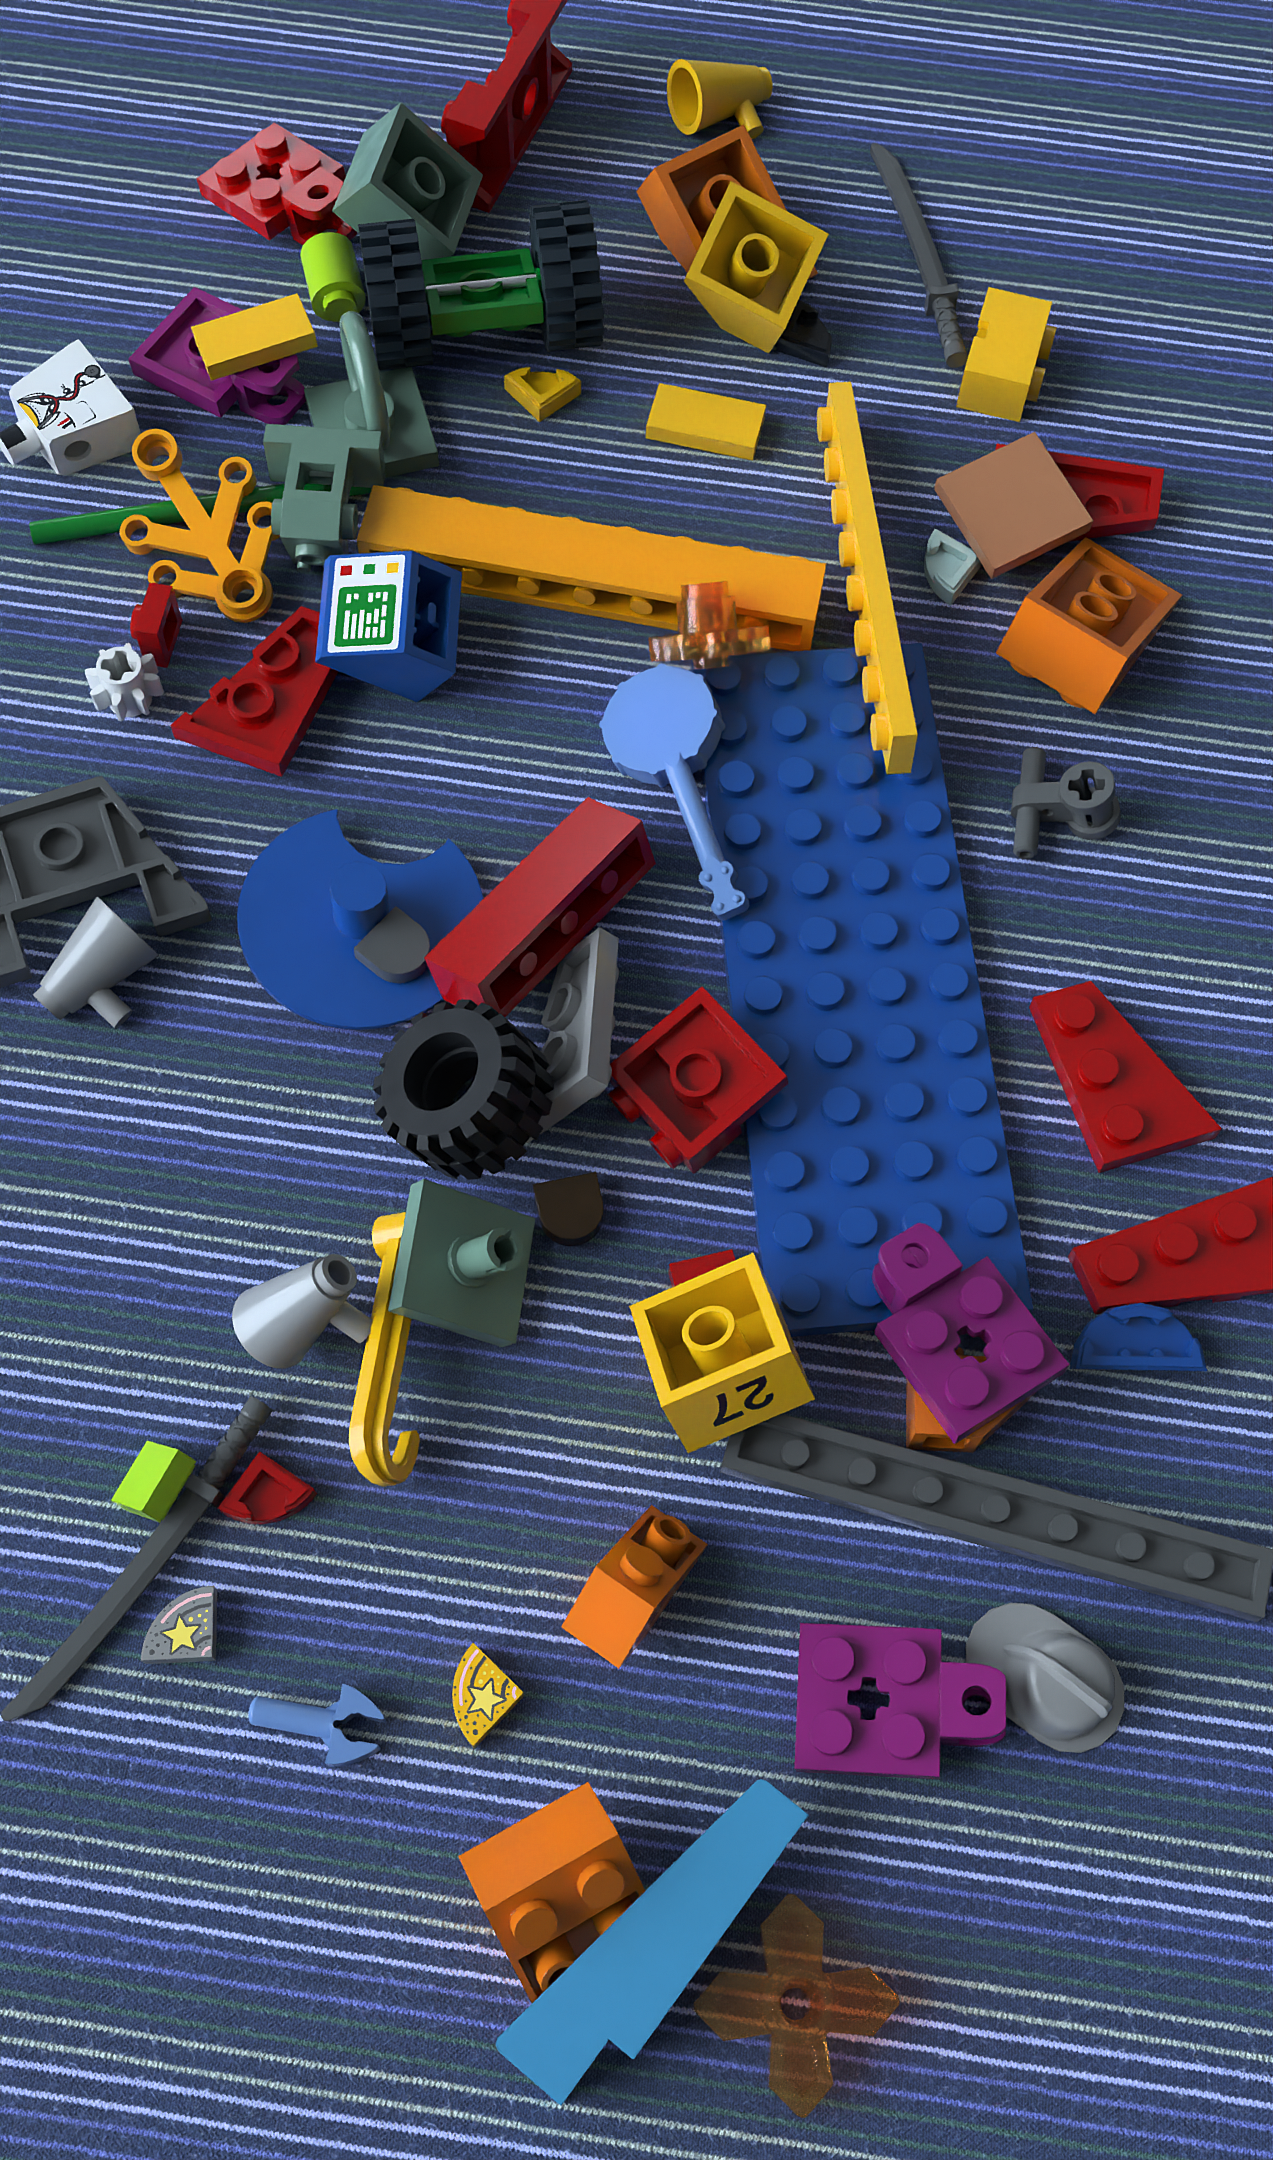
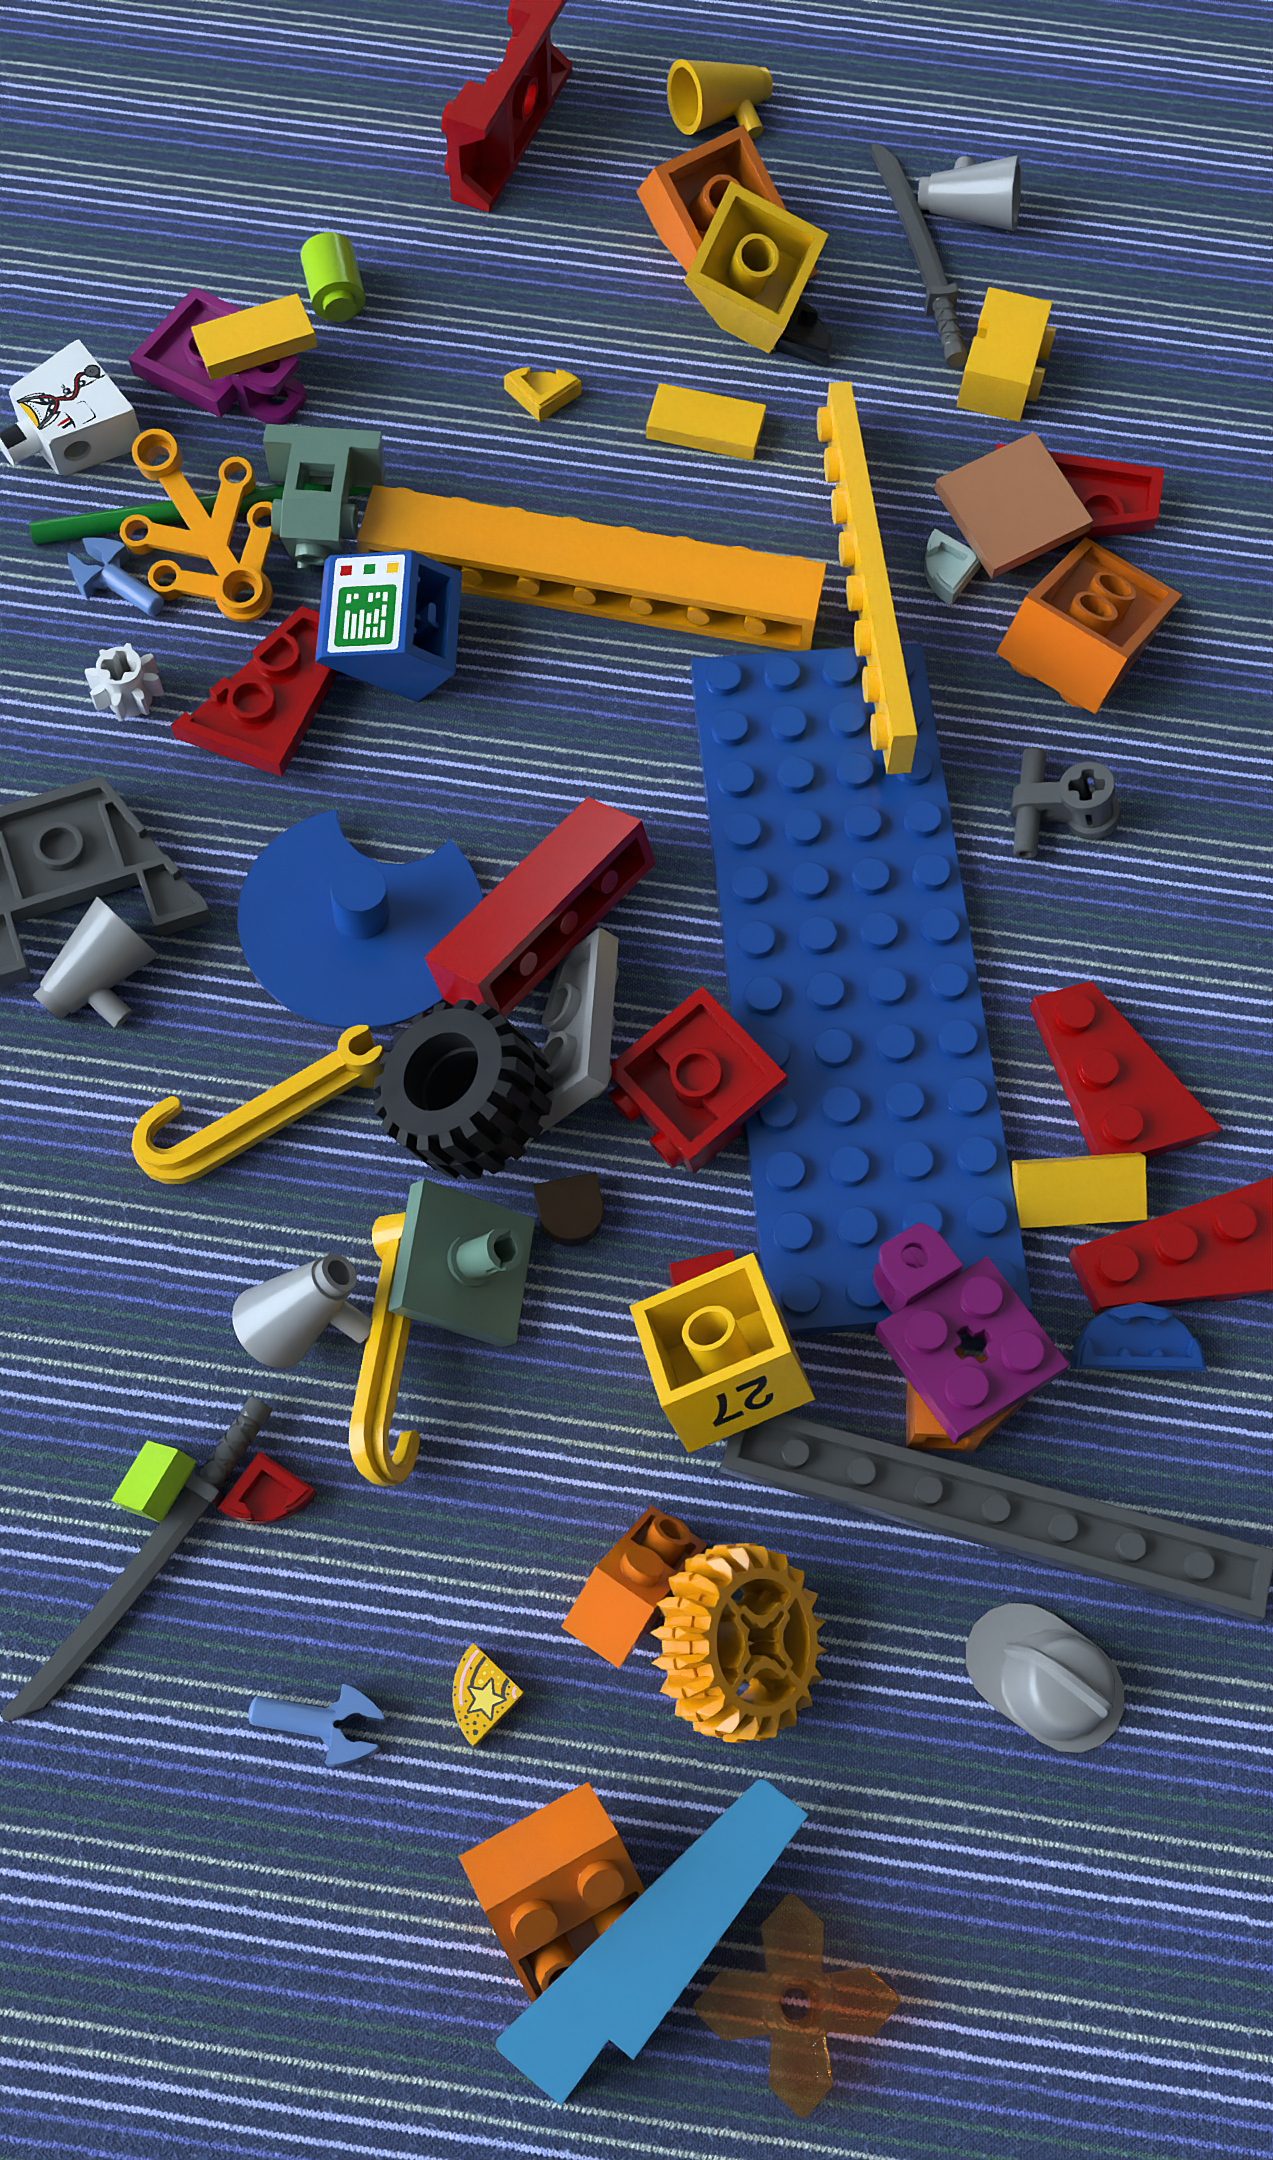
red plate [130,582,183,668] -> none
light grey tile [141,1585,217,1664] -> none
red plate [196,123,357,245] -> none
sand green tile [304,311,439,478] -> none
sand green brick [332,102,483,260] -> none
dark grey tile [354,906,430,983] -> none
black plate [358,200,604,371] -> none
medium blue piece [599,663,749,921] -> none
clear orange plant [648,581,770,669] -> none
magenta plate [794,1623,1006,1780] -> none
none -> medium blue bar [67,537,164,616]
none -> yellow piece [131,1025,384,1184]
none -> light orange gear [650,1543,828,1743]
none -> light grey piece [918,155,1022,232]
none -> yellow tile [1012,1153,1147,1228]

